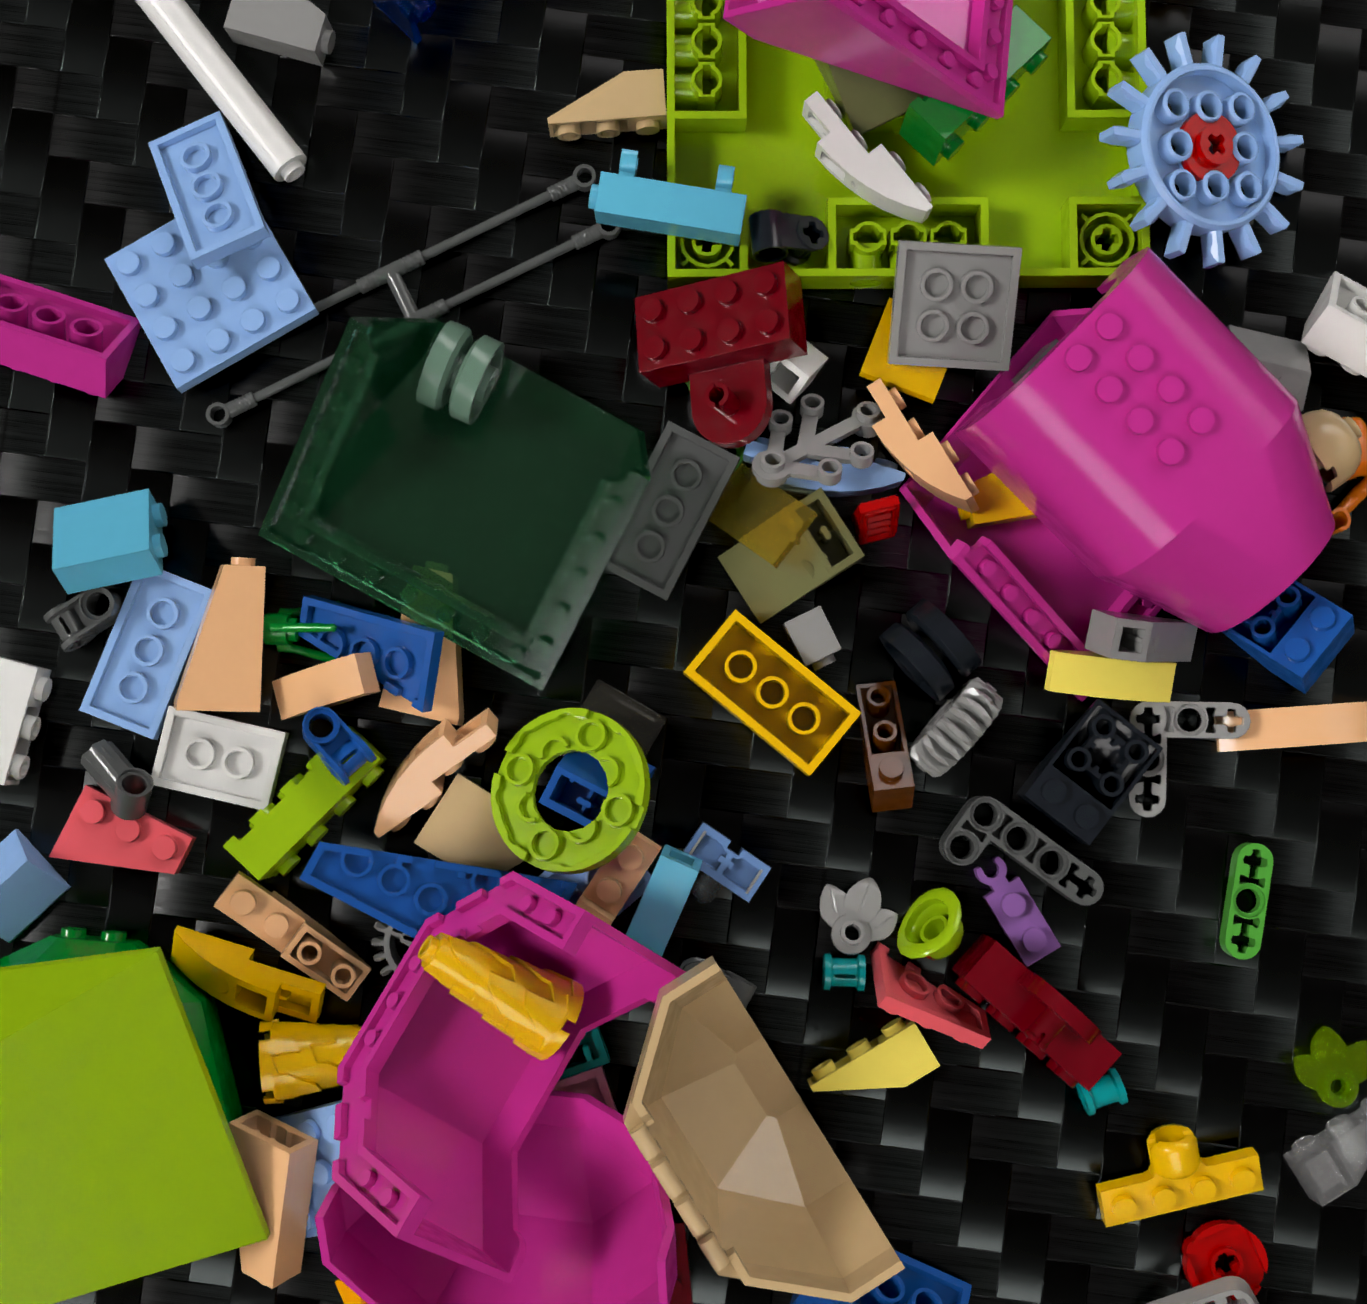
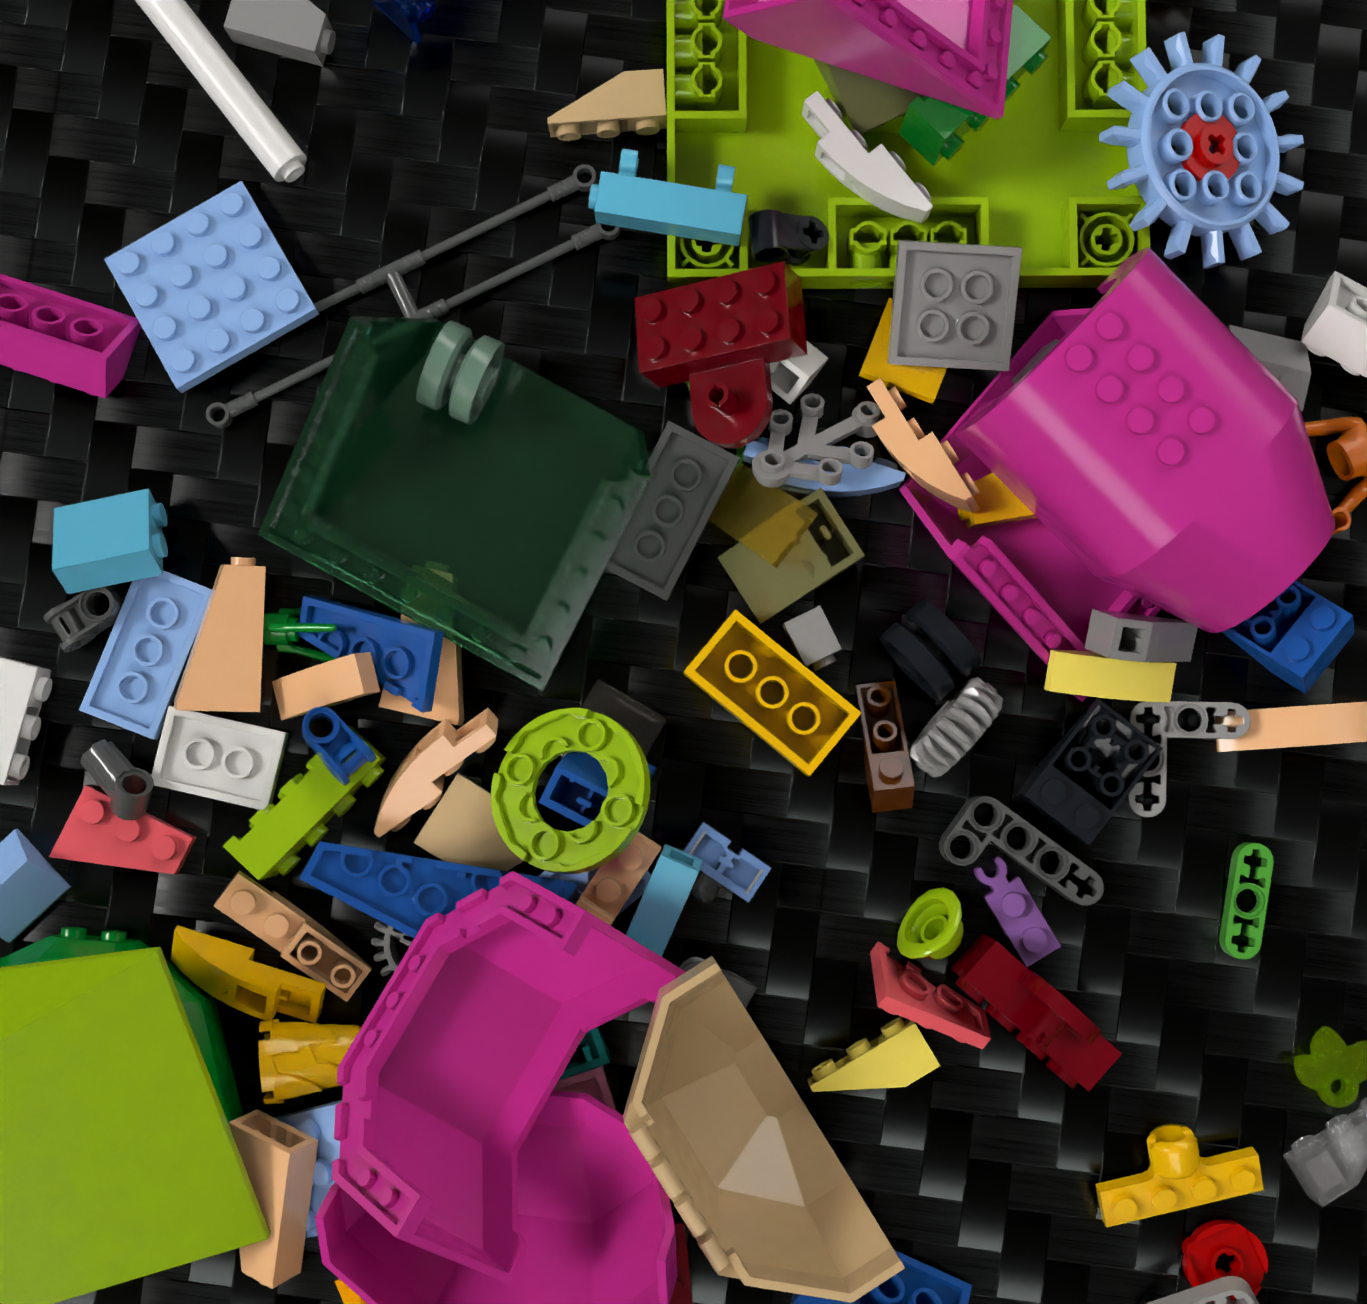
light blue plate [148,110,270,270] -> none
yellow cone [418,932,584,1060] -> none
light grey plate [819,878,898,955] -> none
teal bush [822,953,866,991] -> none
red slope [851,495,900,545] -> none
teal bush [1076,1067,1128,1116] -> none
tan cylinder [1302,409,1362,492] -> none

